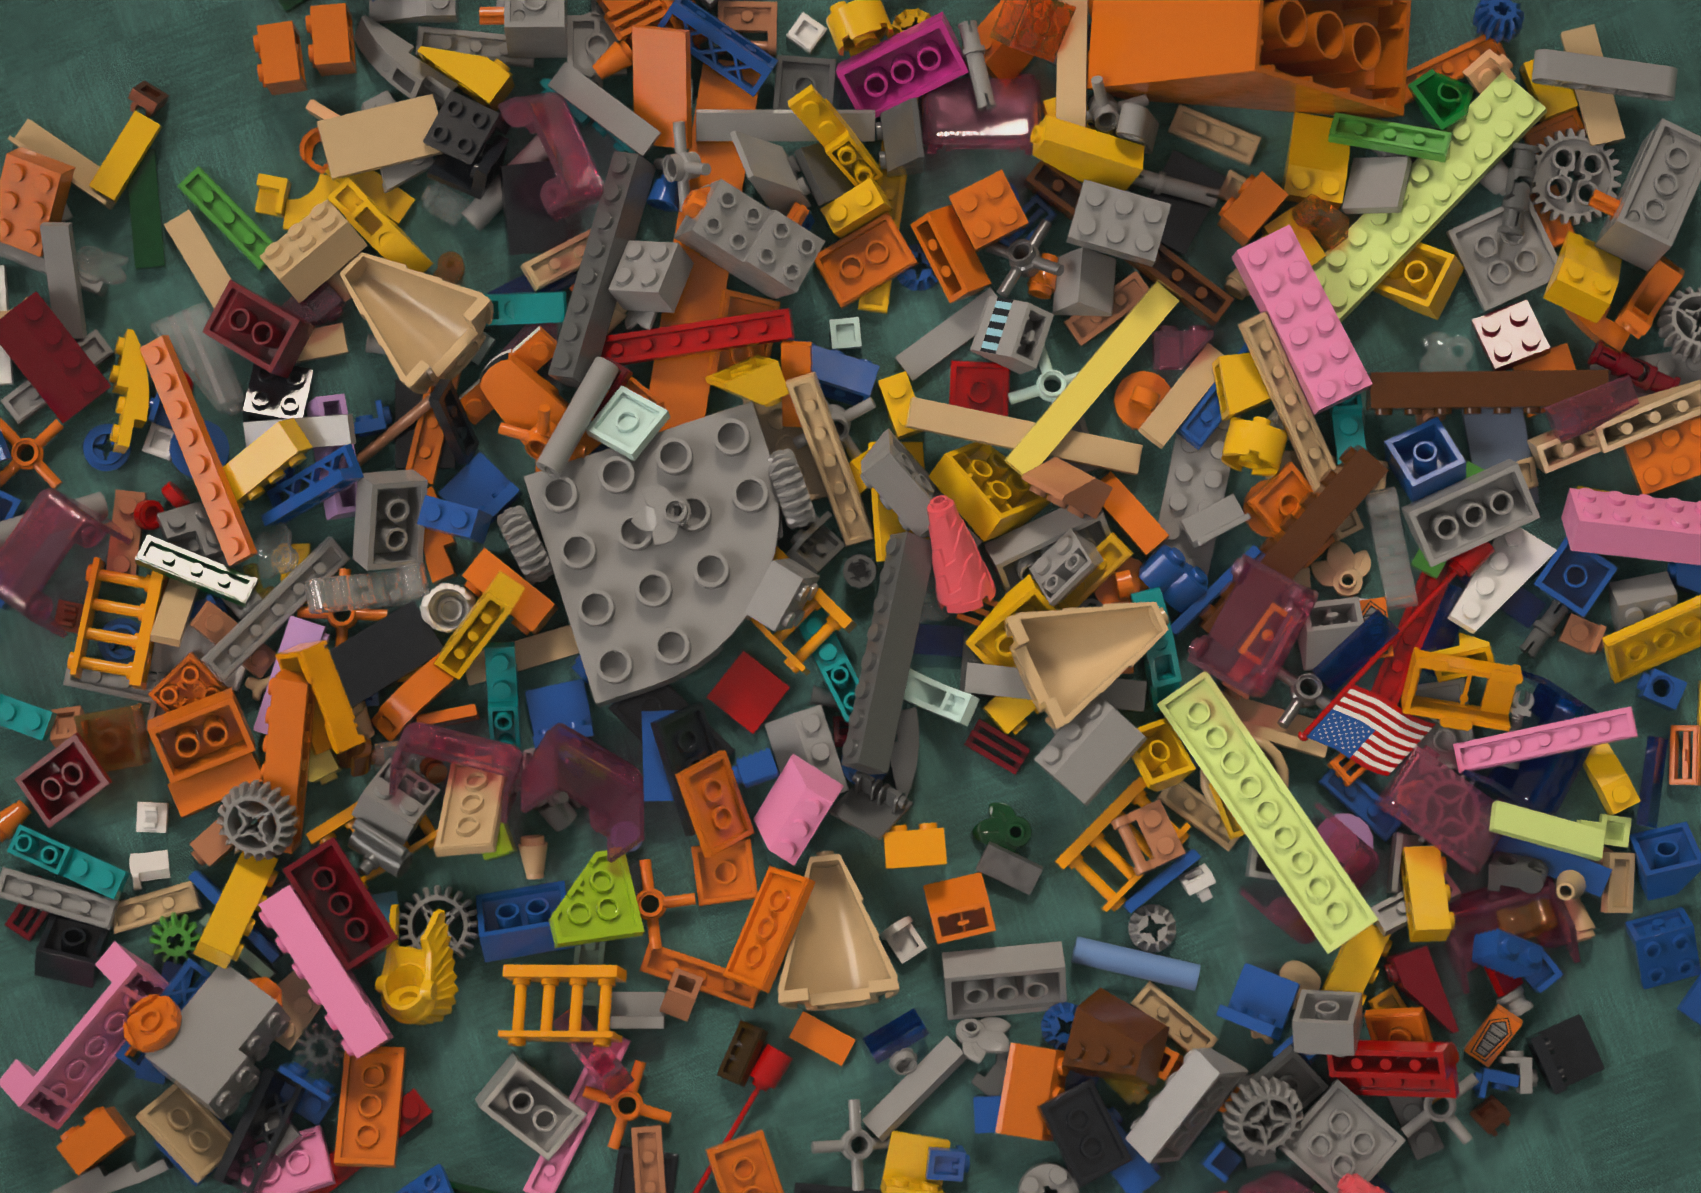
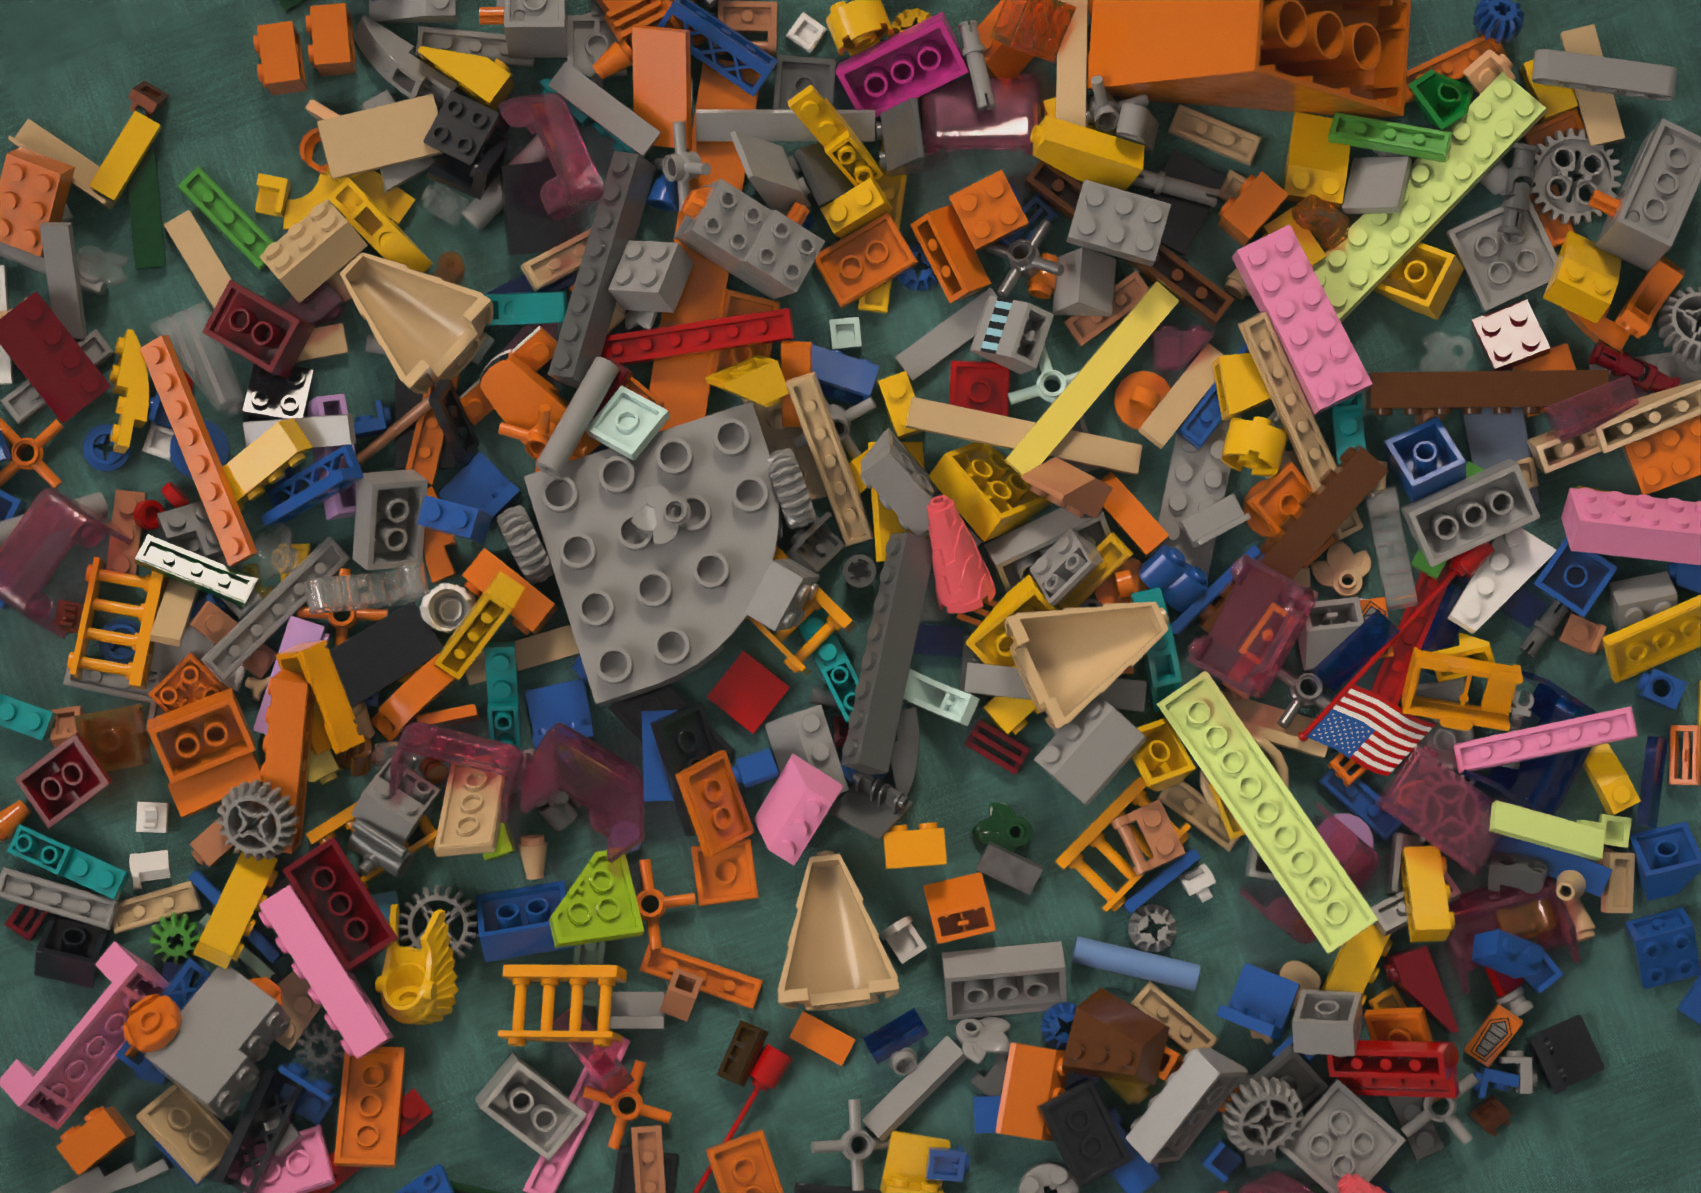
orange tile [723,866,816,993] -> none

